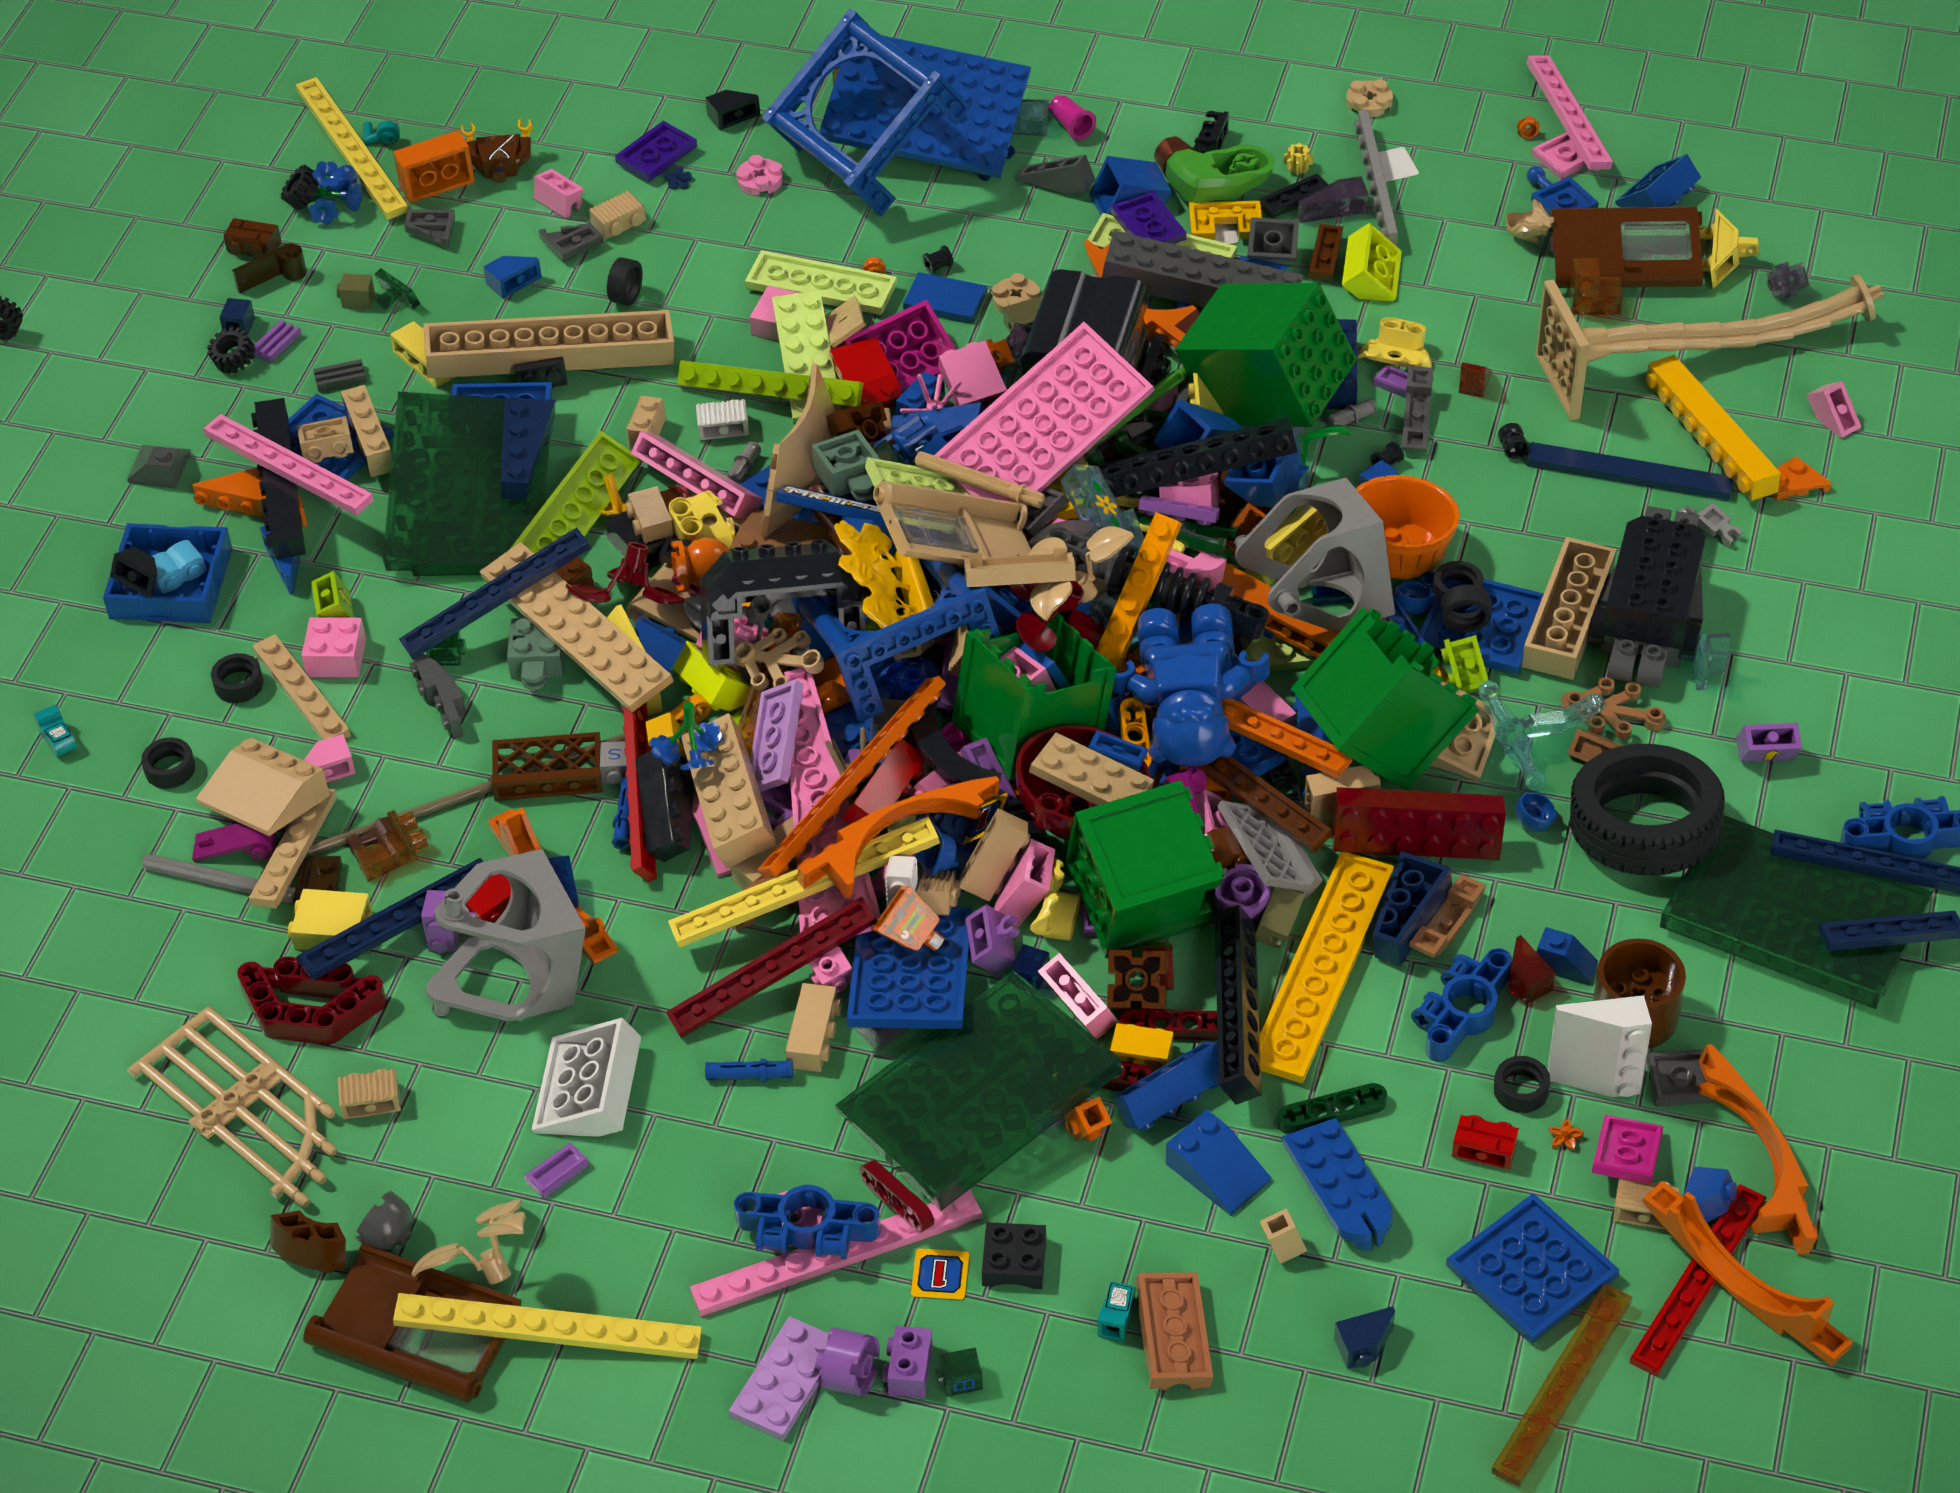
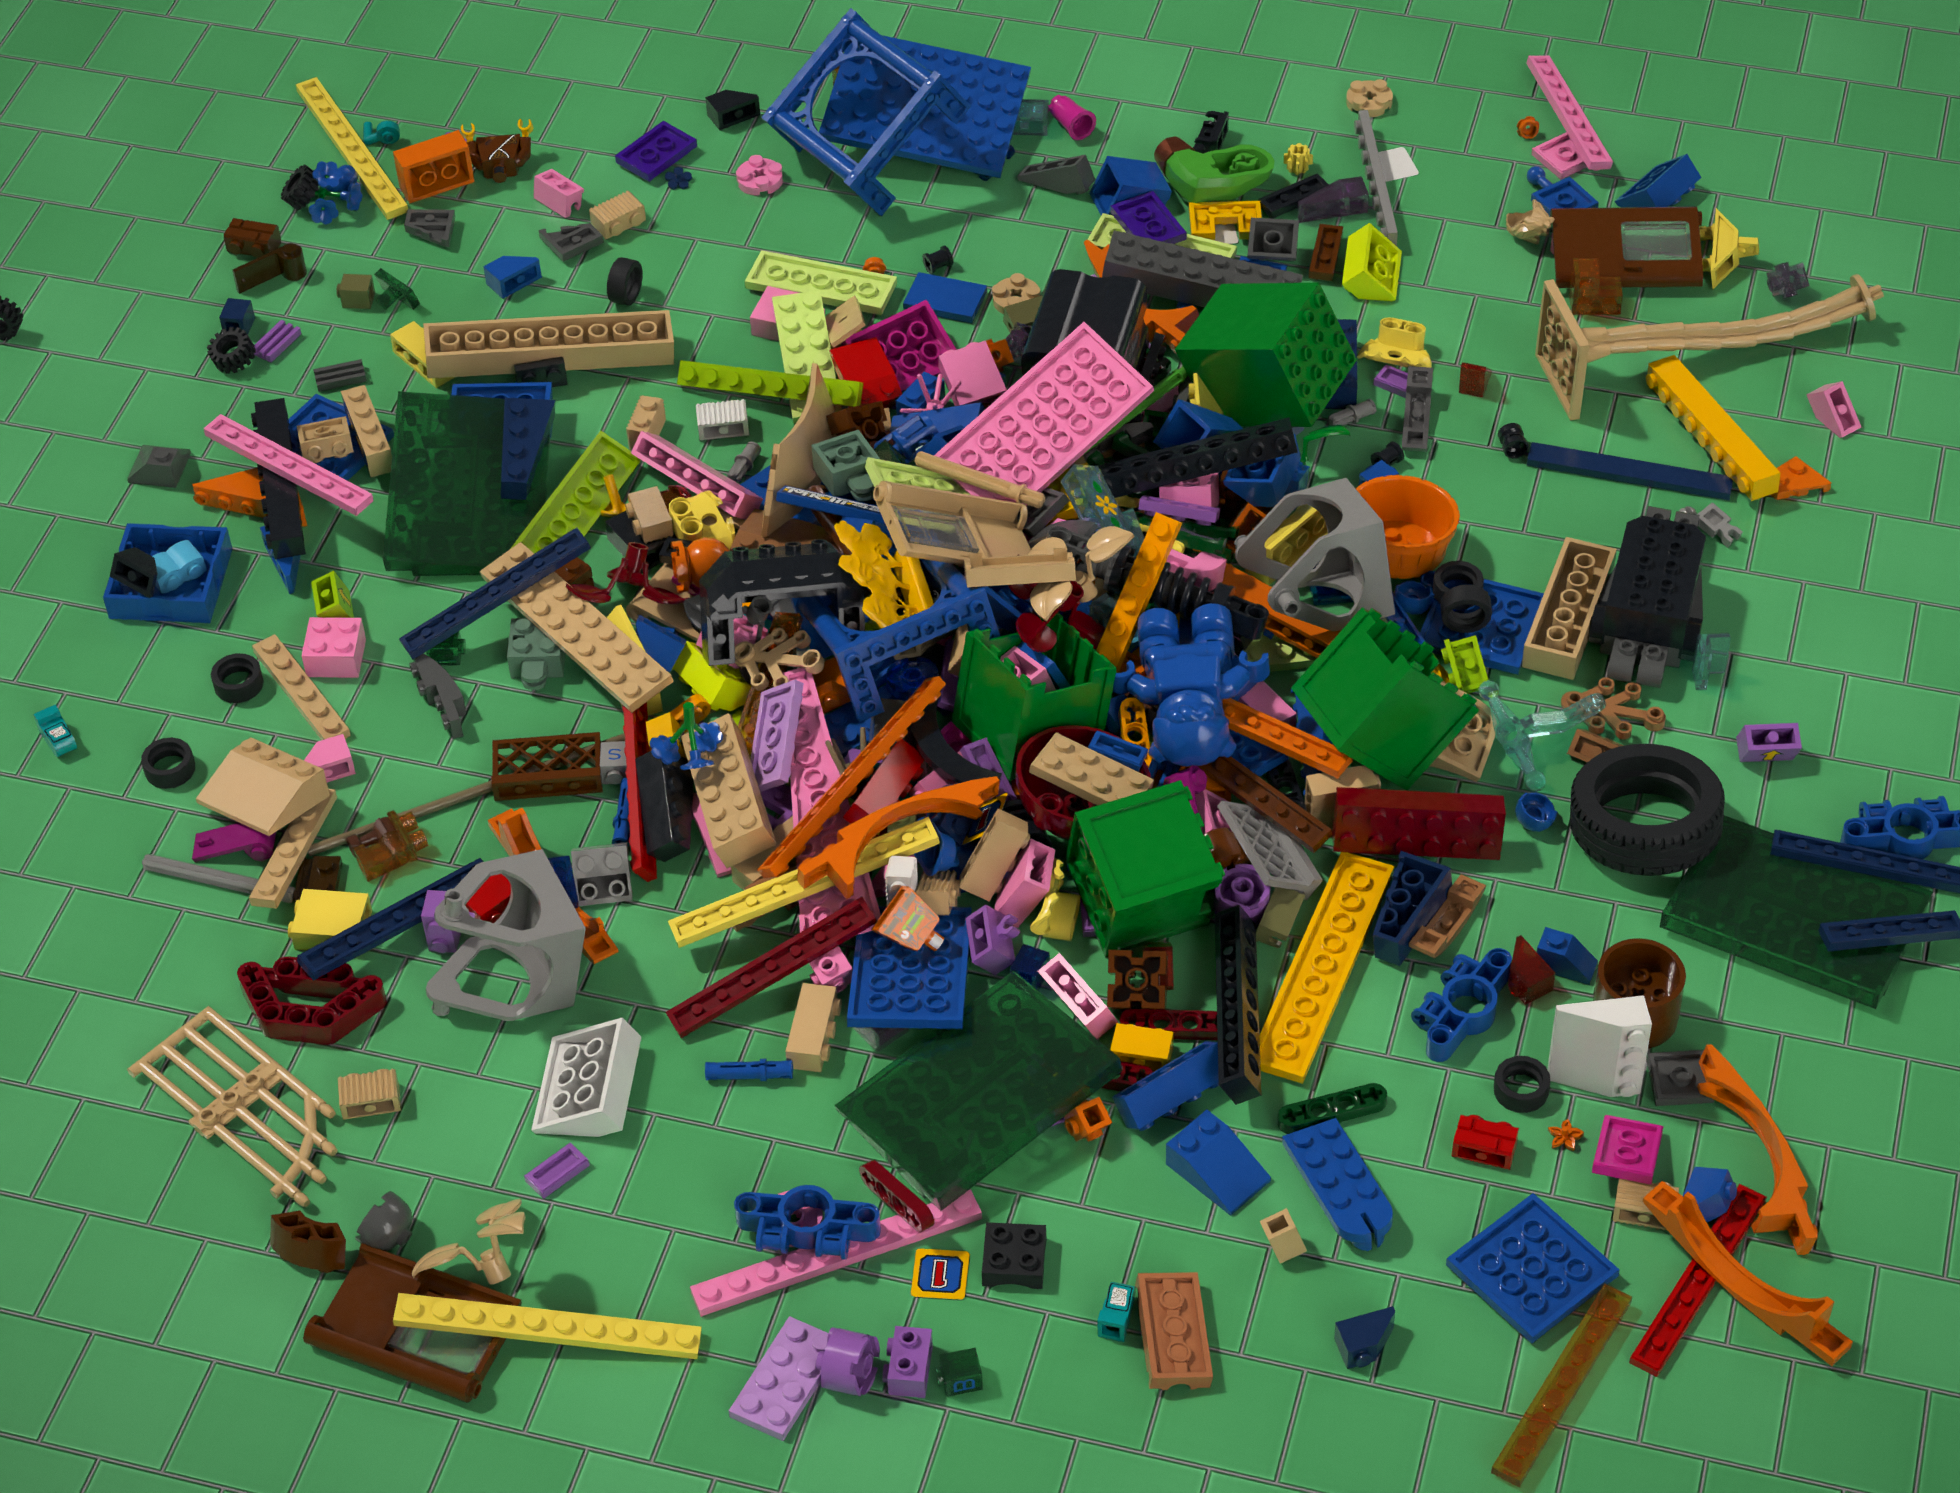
none -> light grey slope [571,842,633,906]

